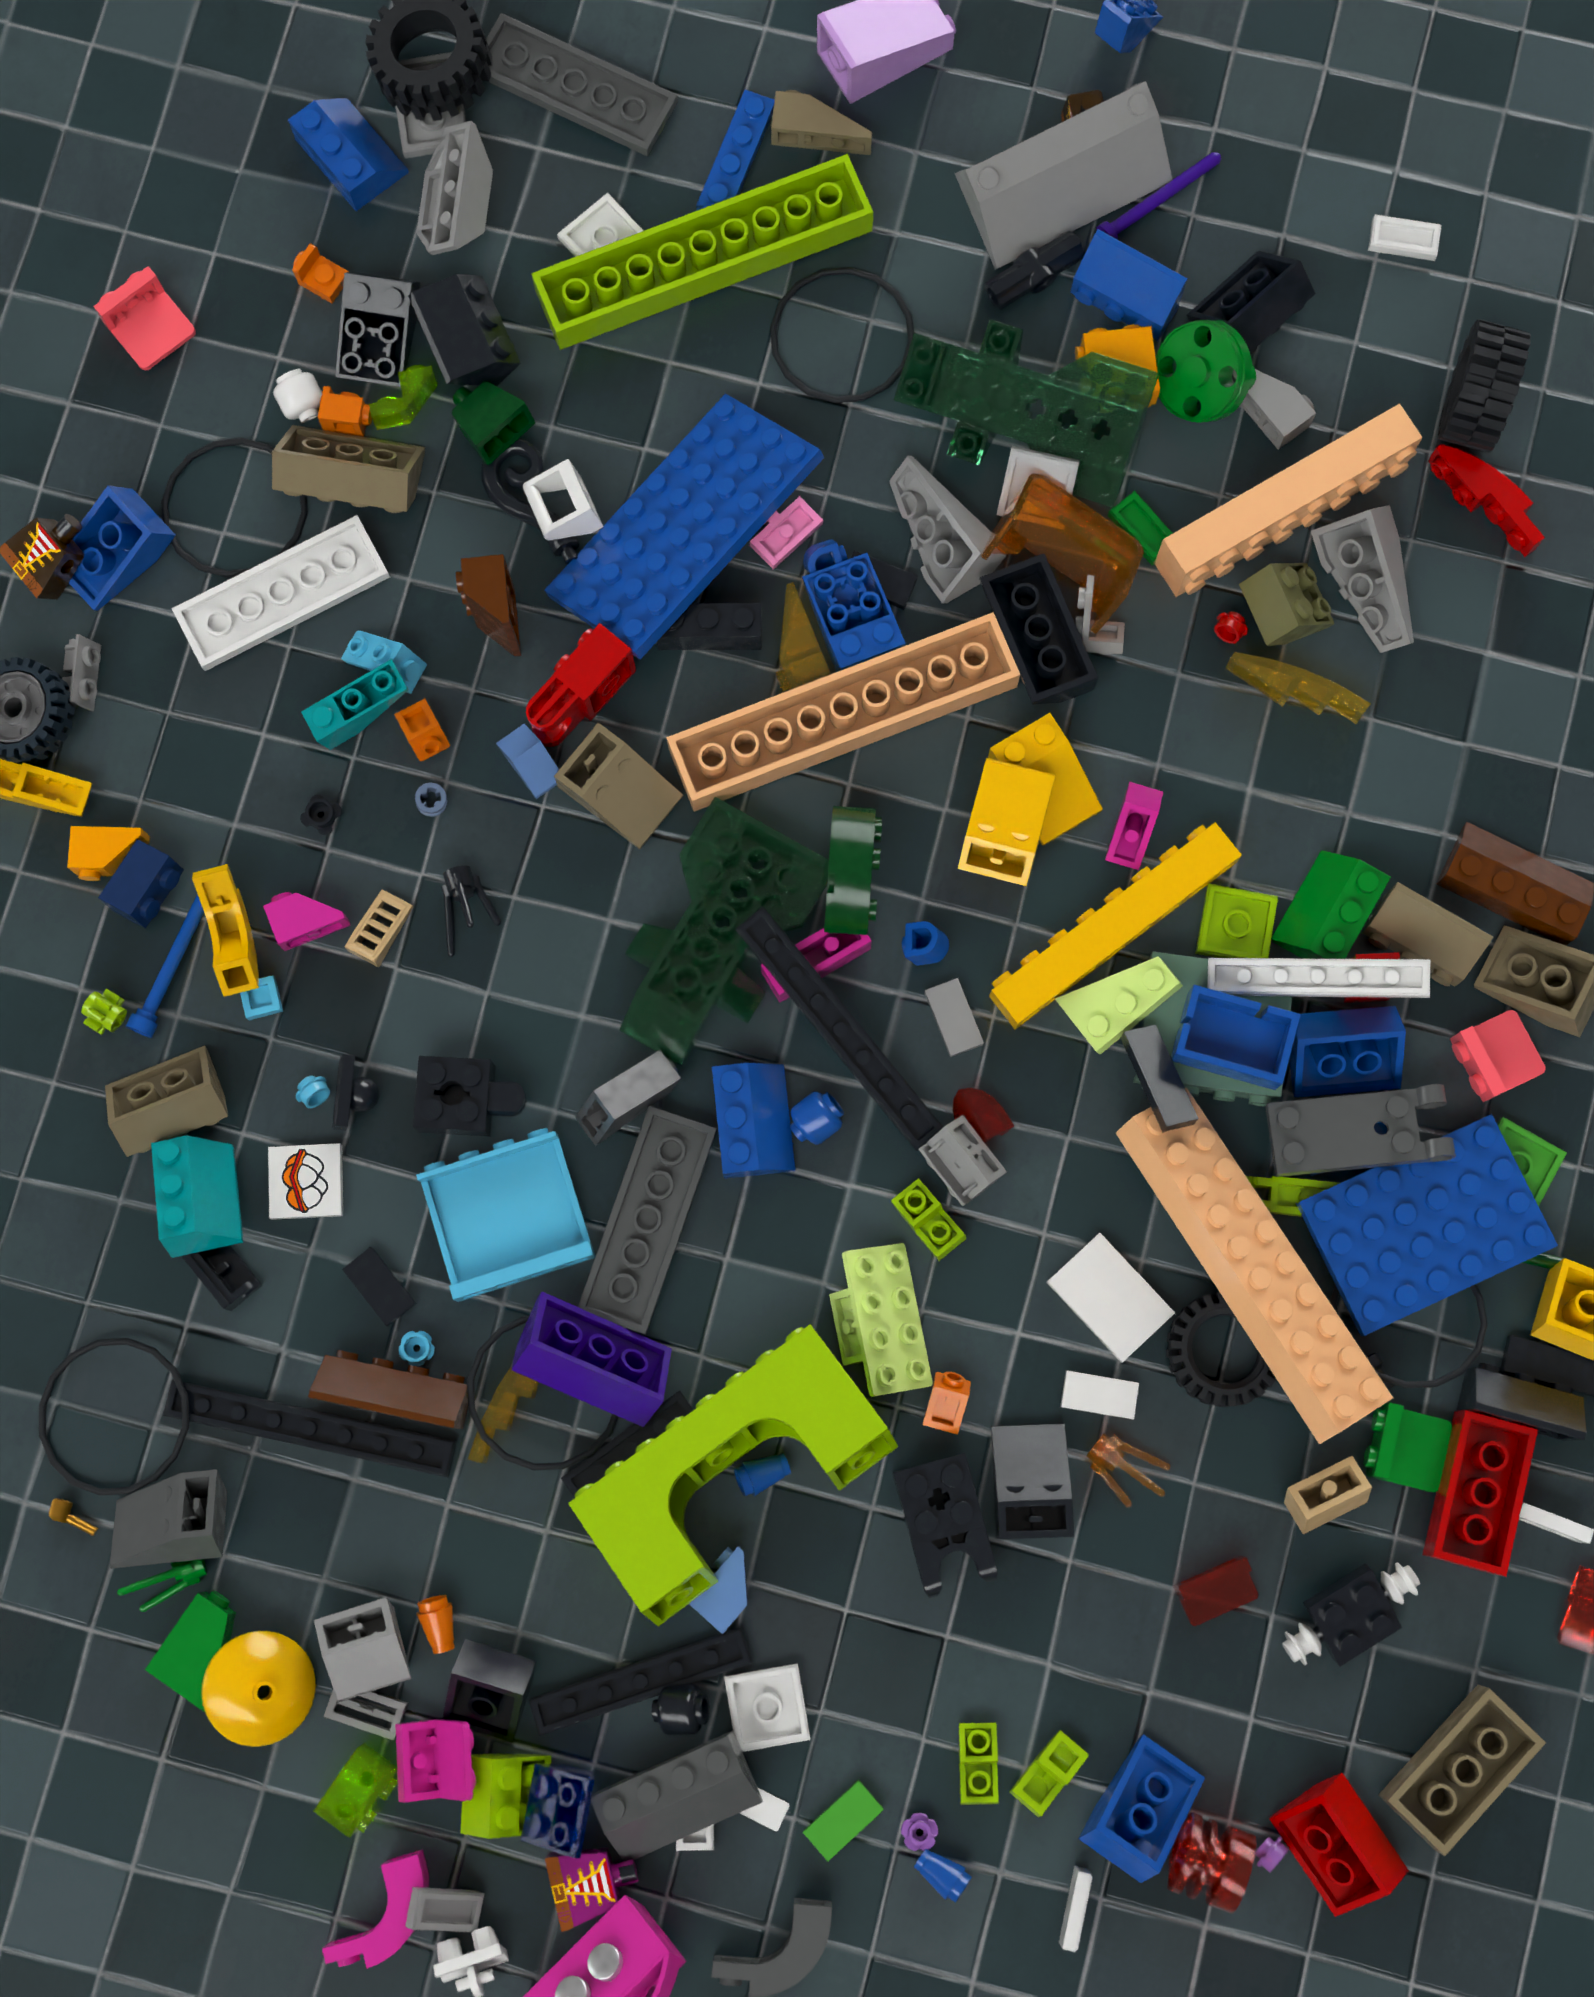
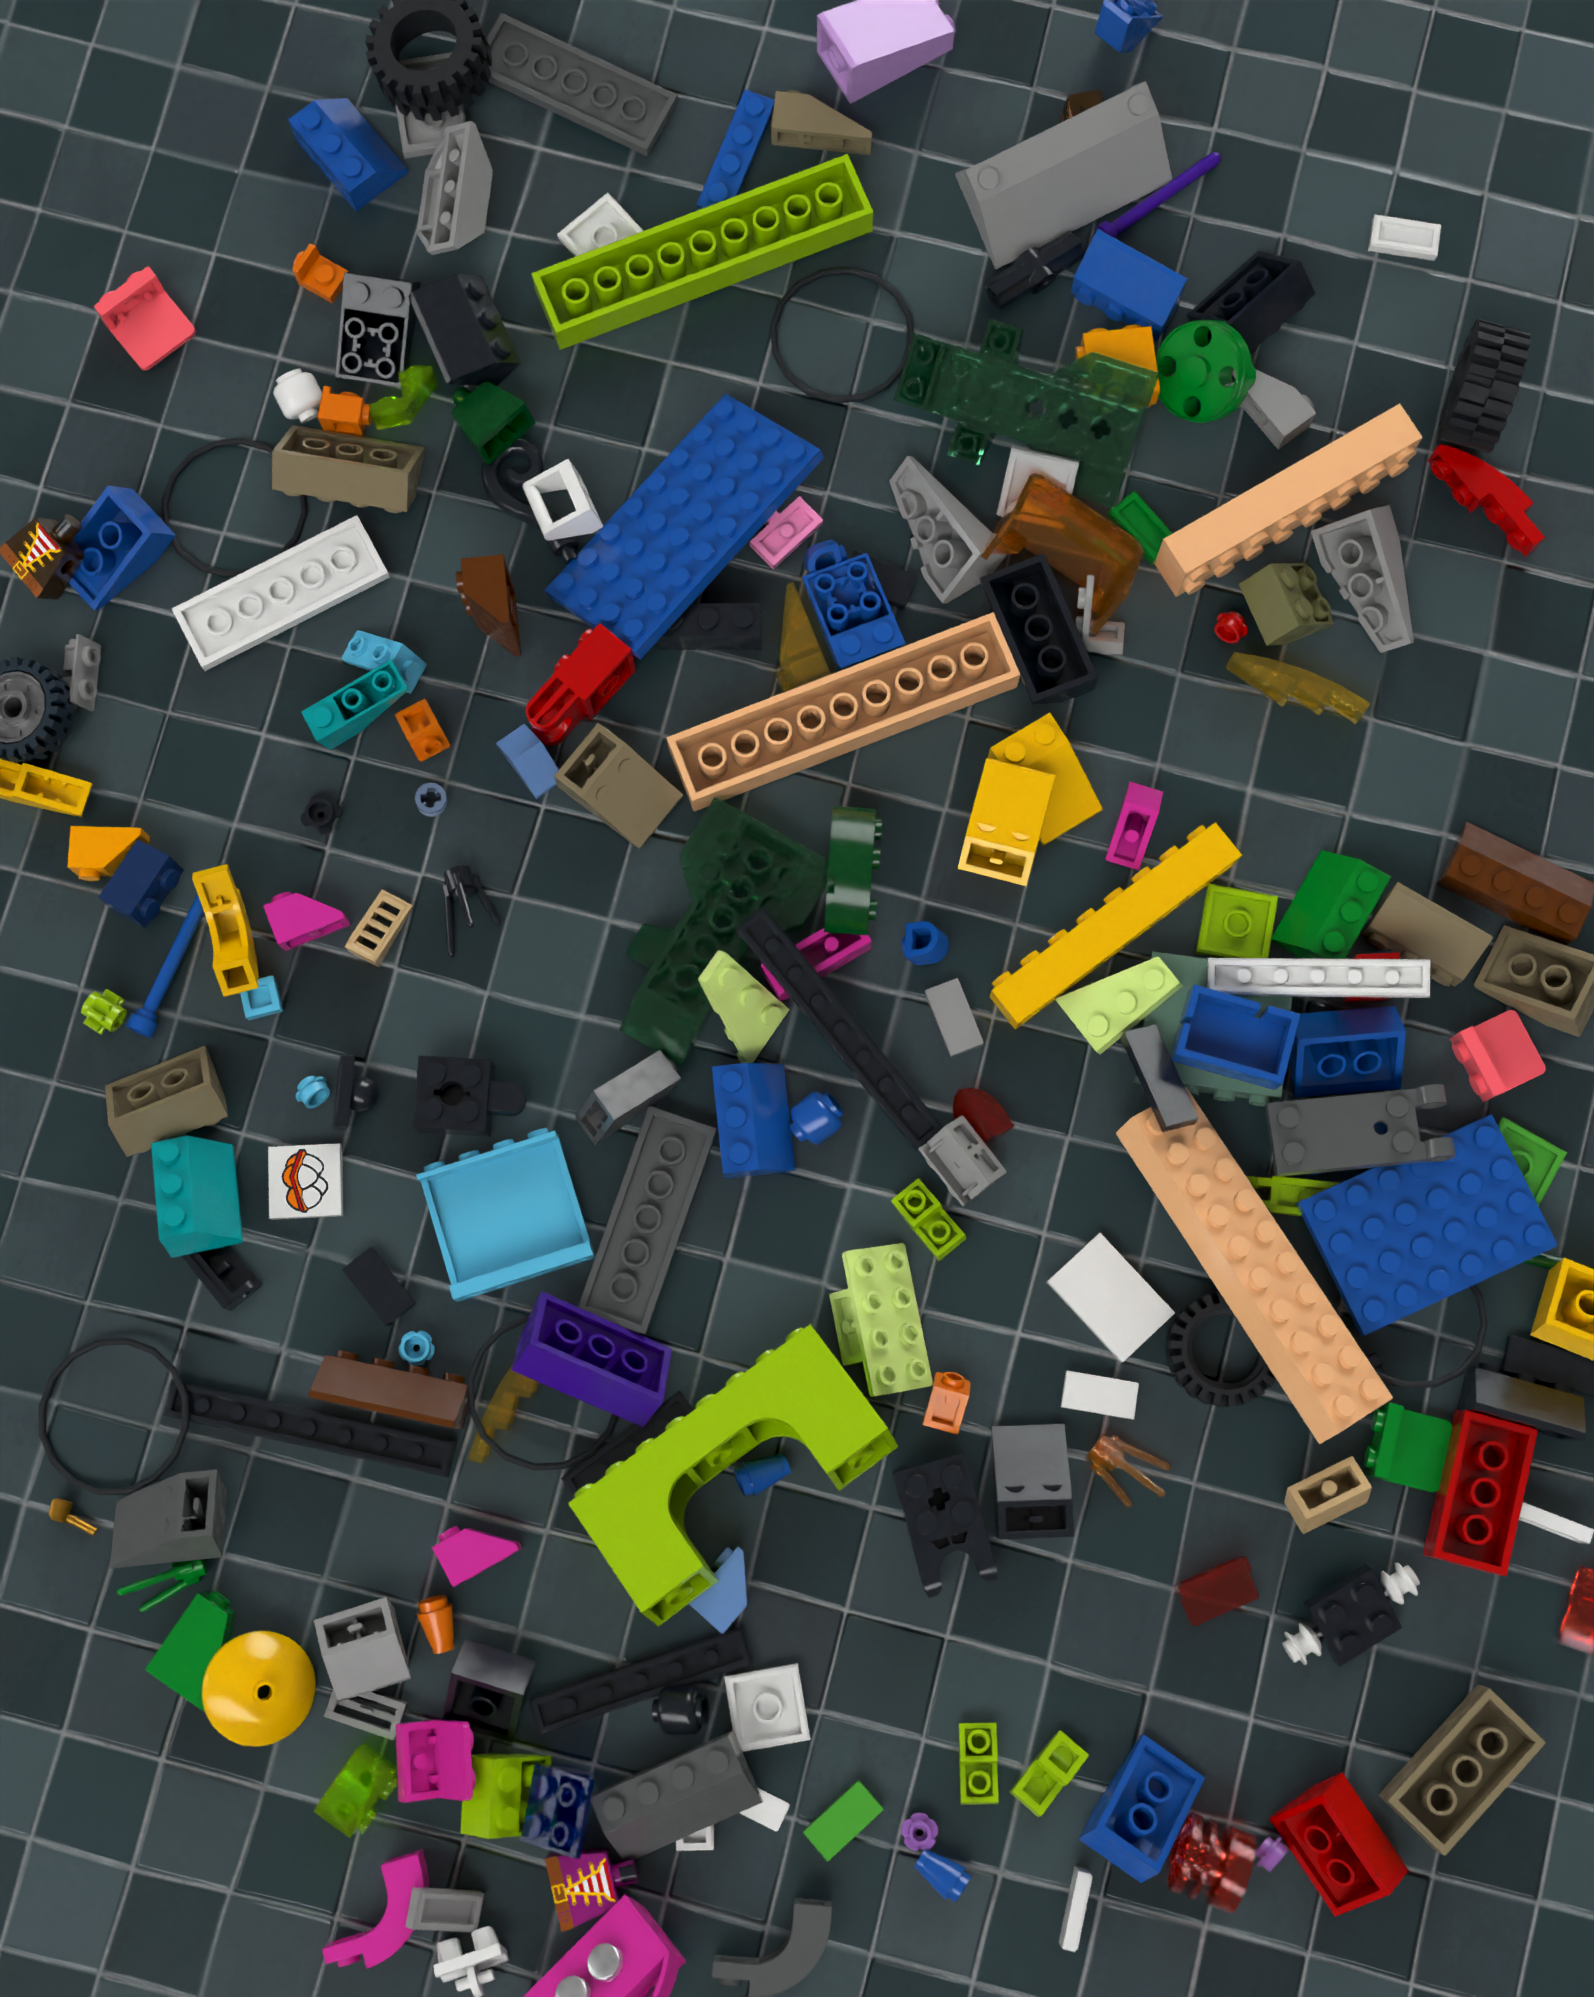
none -> dark pink slope [432,1526,523,1587]
none -> yellowish green wing [698,950,790,1063]

